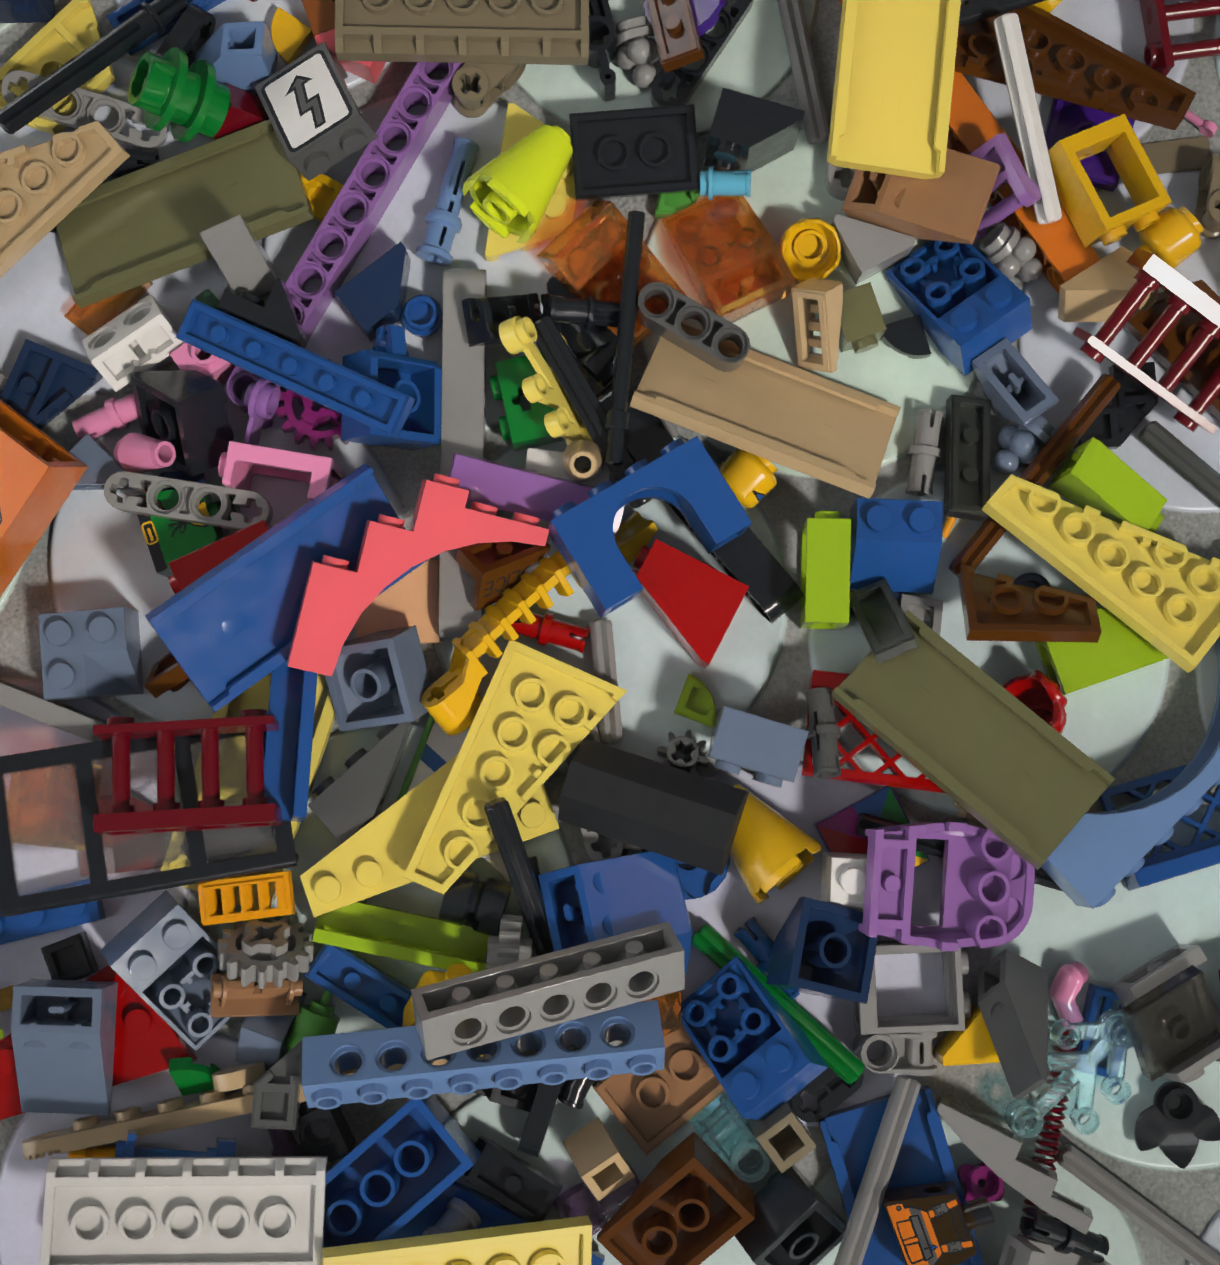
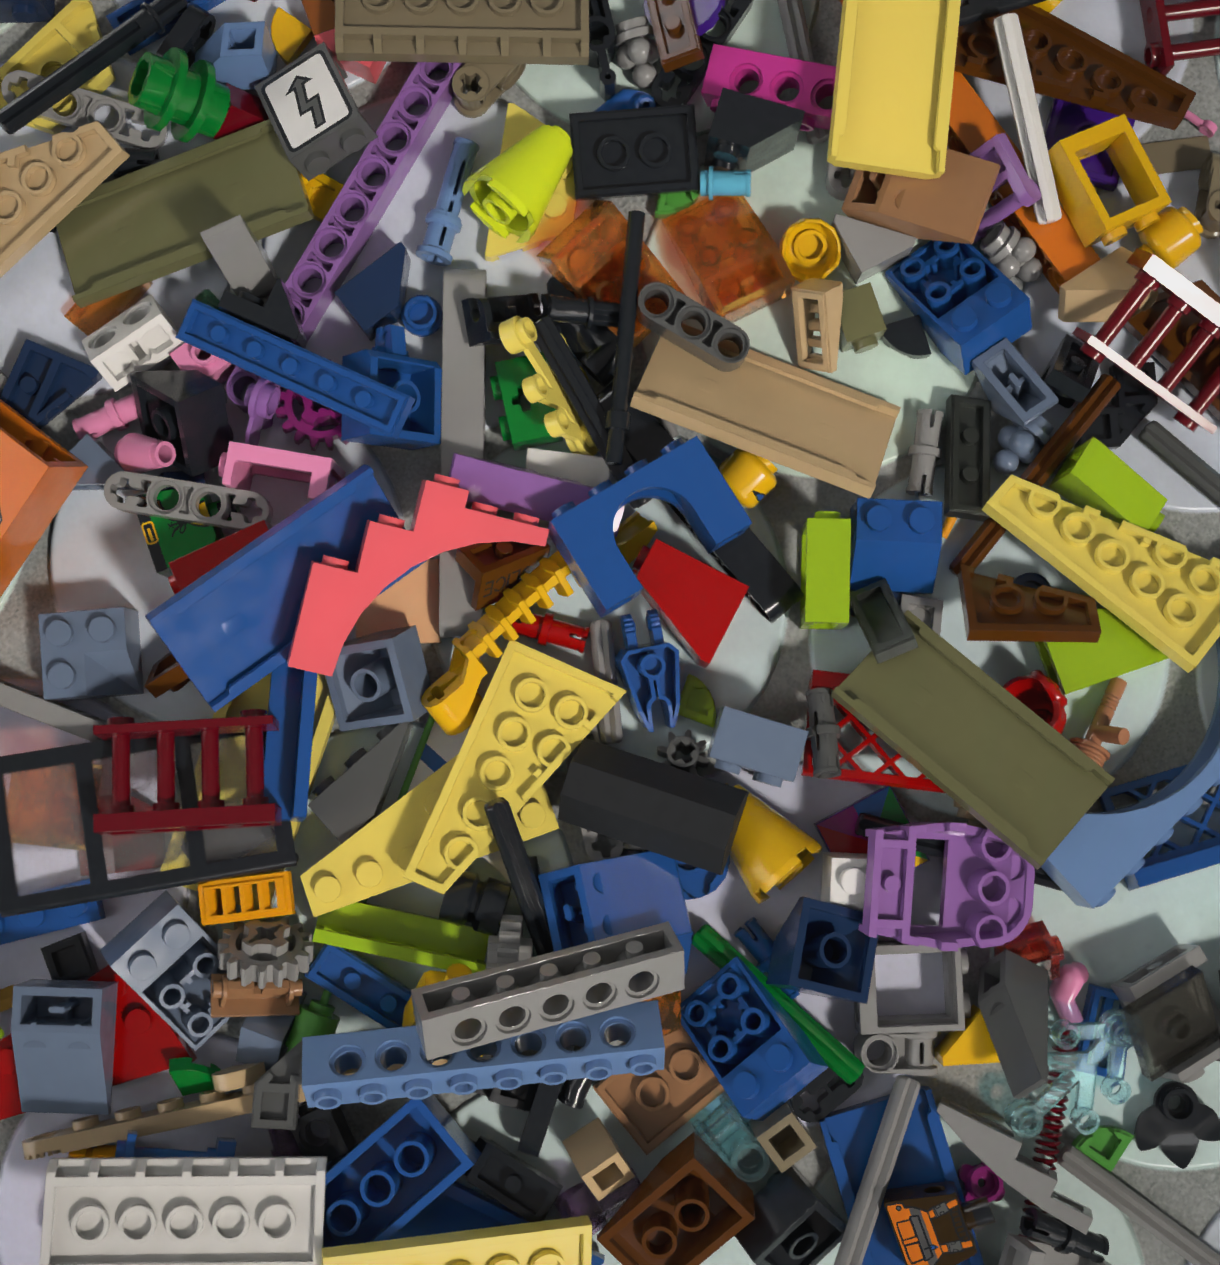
light grey bush [423,1197,481,1235] -> none
tan cone [562,439,604,482] -> none
none -> blue arm [593,89,656,112]
none -> blue hinge [615,609,680,732]
none -> dark pink brick [701,44,836,132]
none -> clear red bracket [994,920,1065,980]
none -> black slope [1040,334,1099,409]
none -> nougat piece [1069,677,1130,768]
none -> bright green tile [1071,1125,1134,1172]

